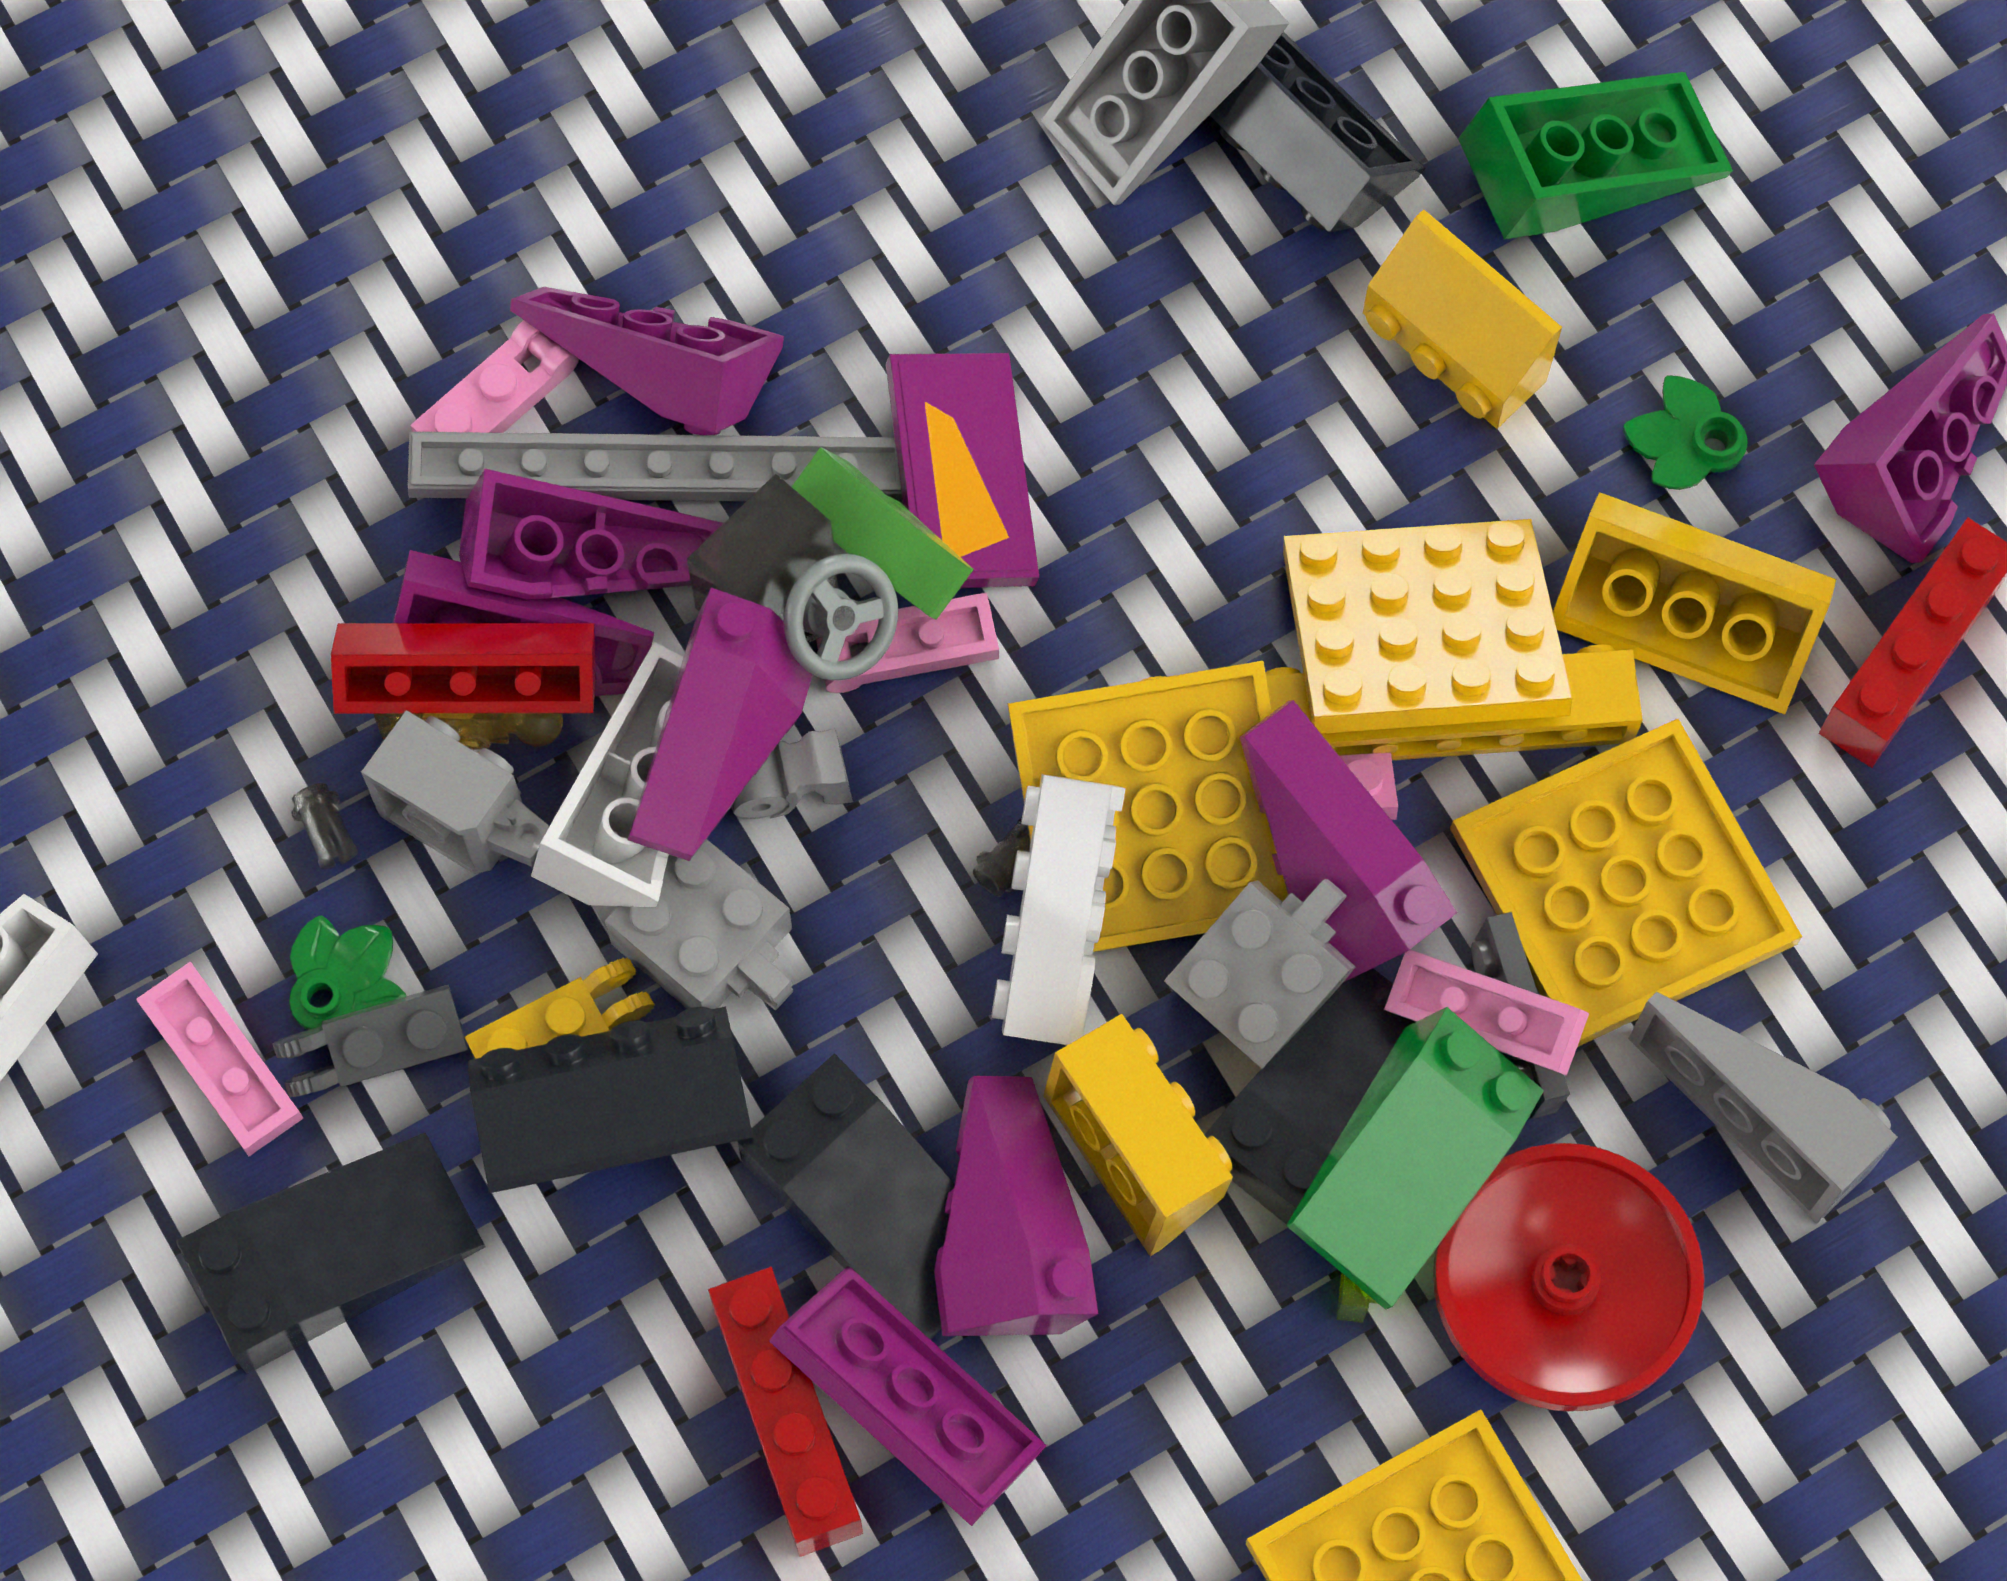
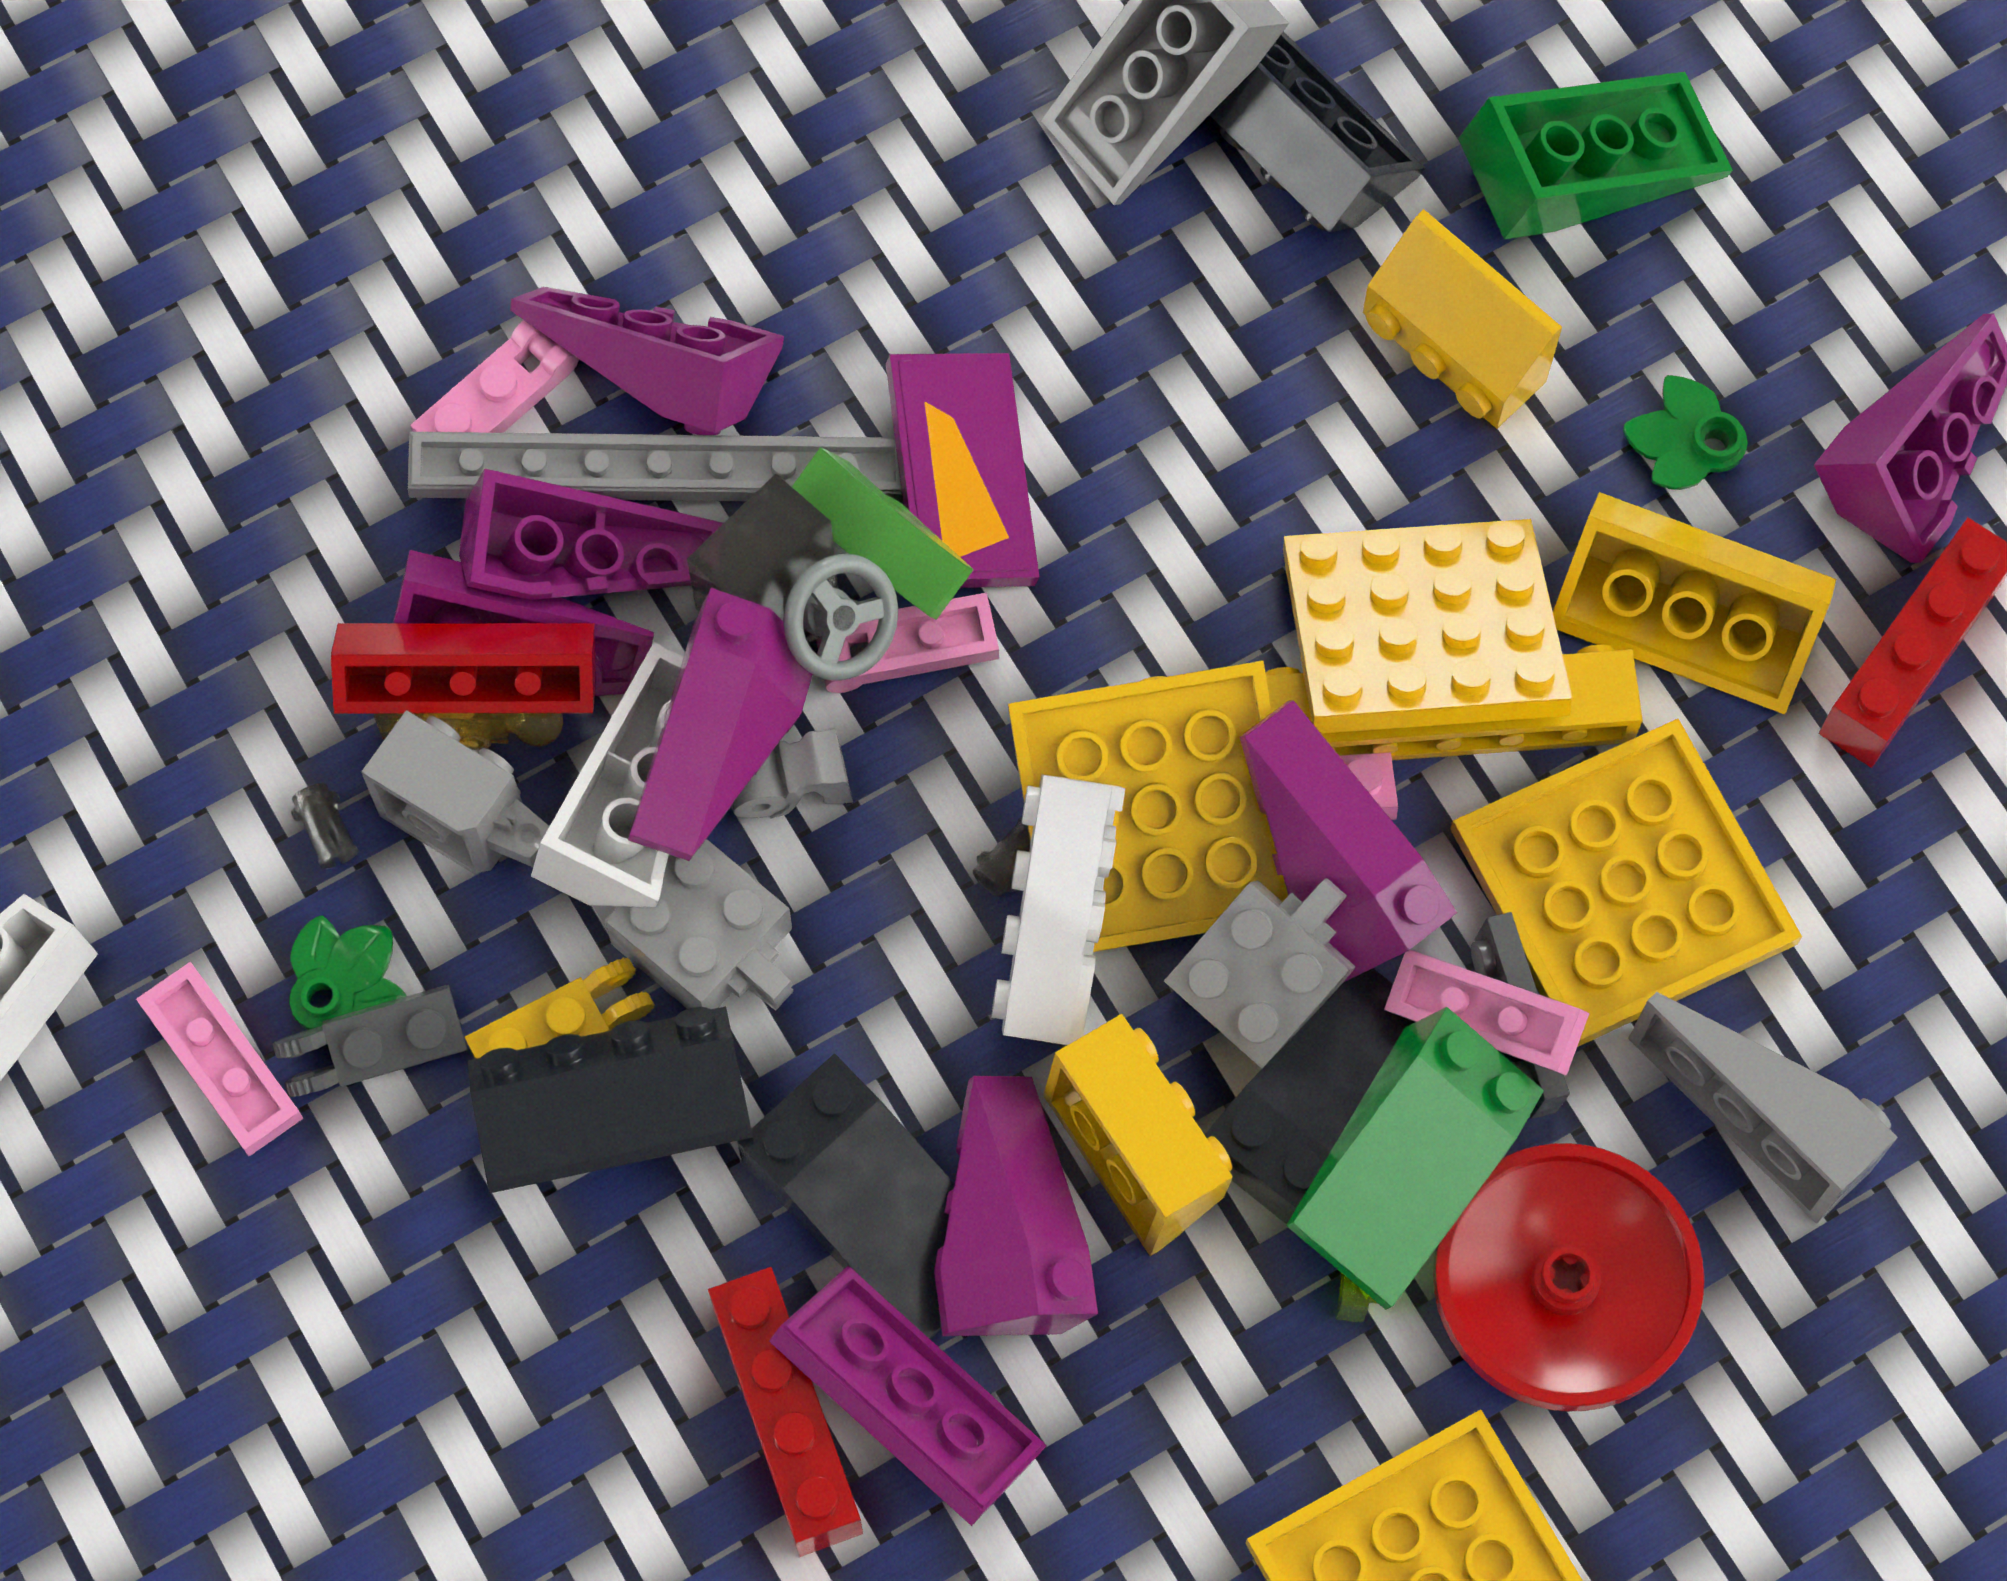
black slope [176,1132,486,1374] -> none

